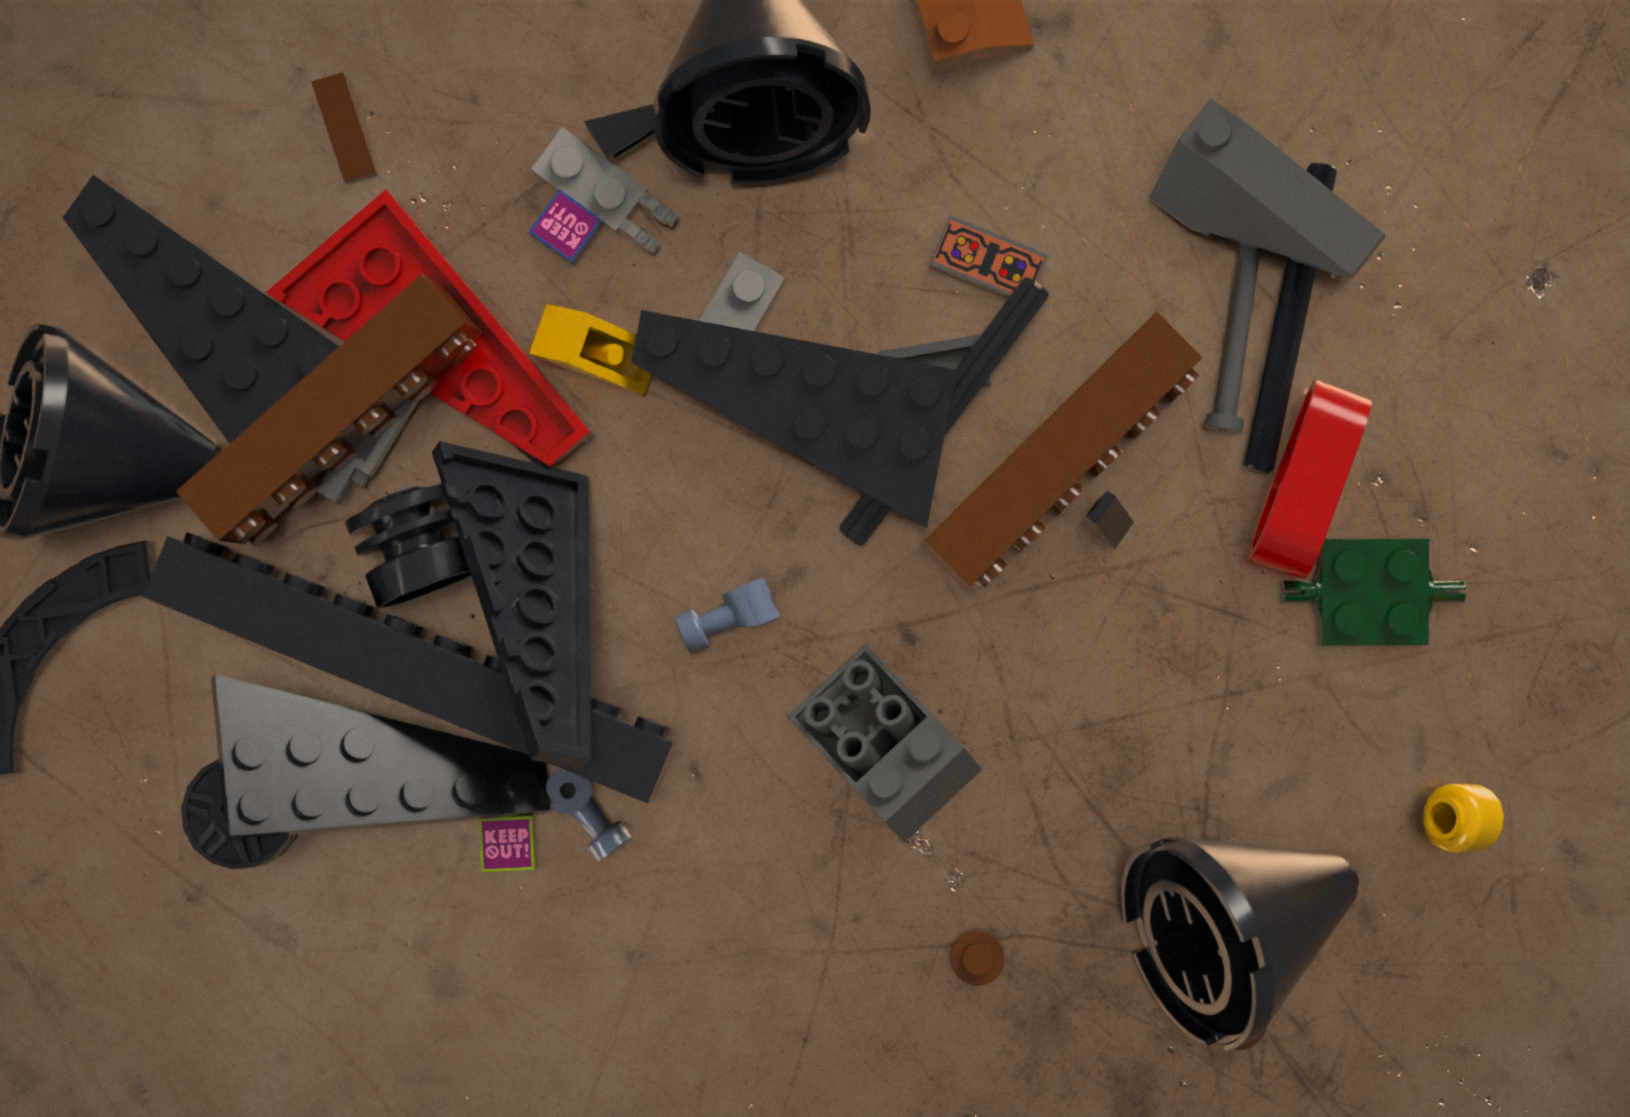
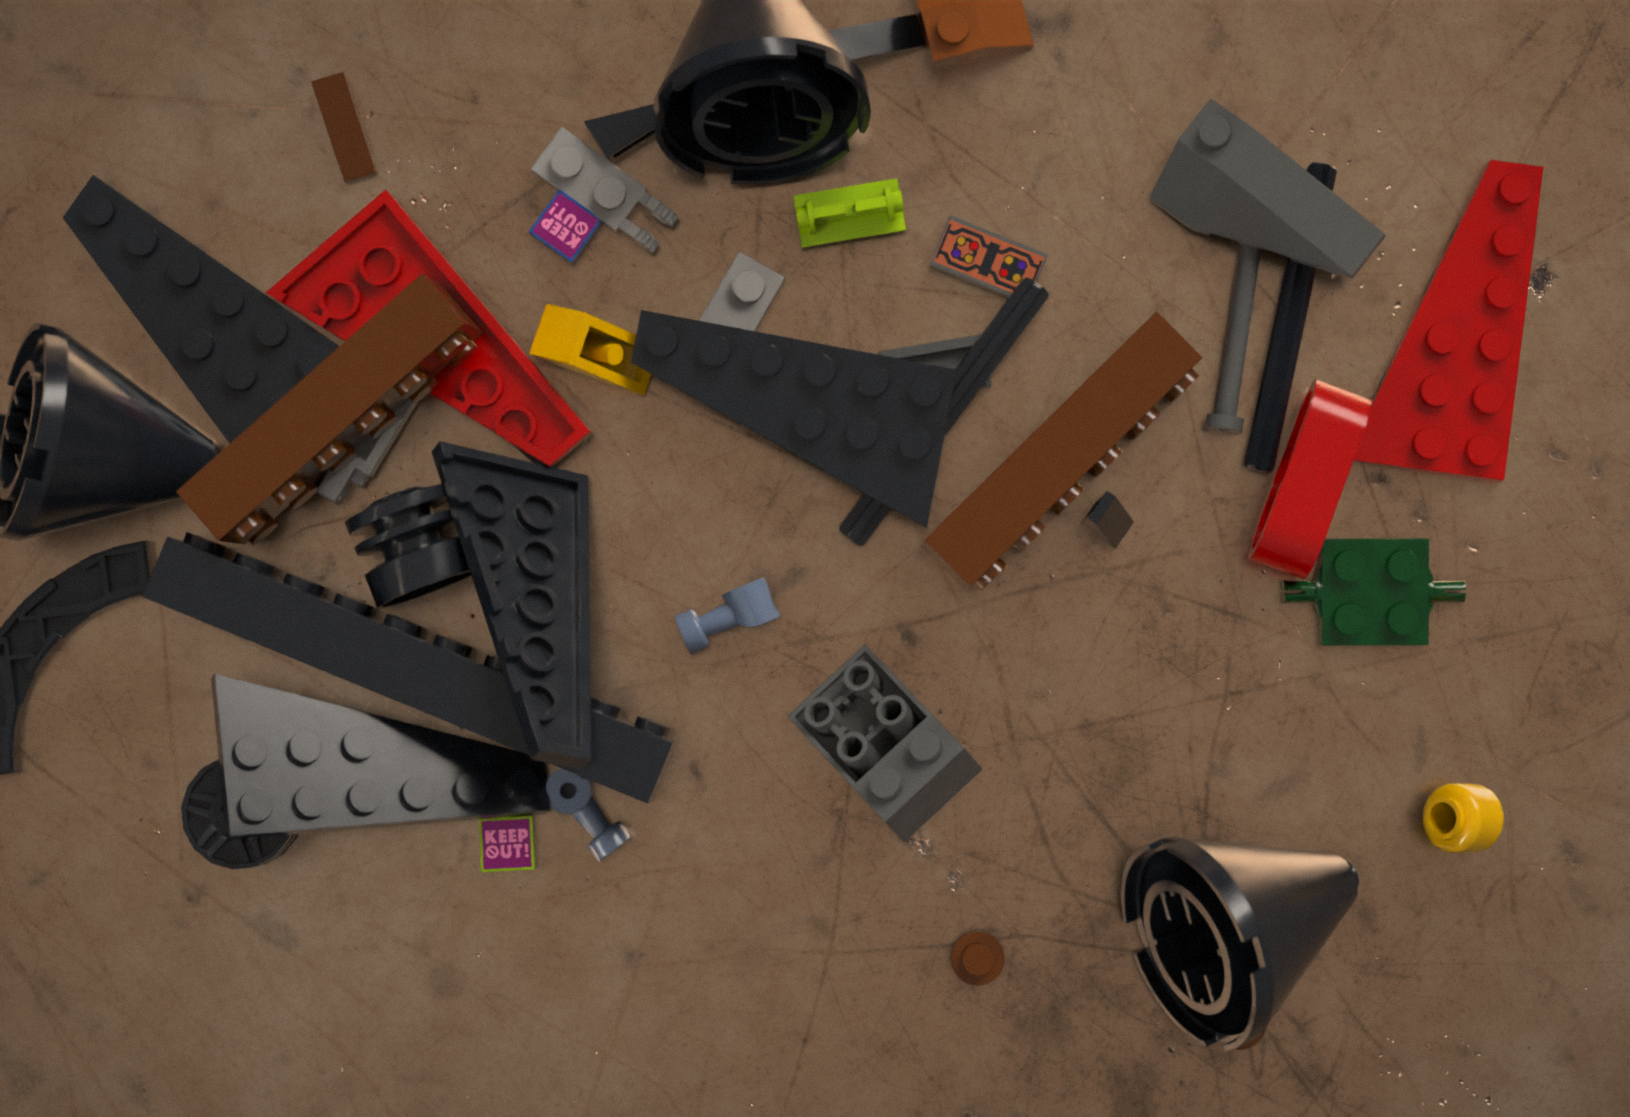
none -> lime hinge [793,178,906,248]
none -> black piece [829,14,925,65]
none -> red wing [1353,160,1544,482]

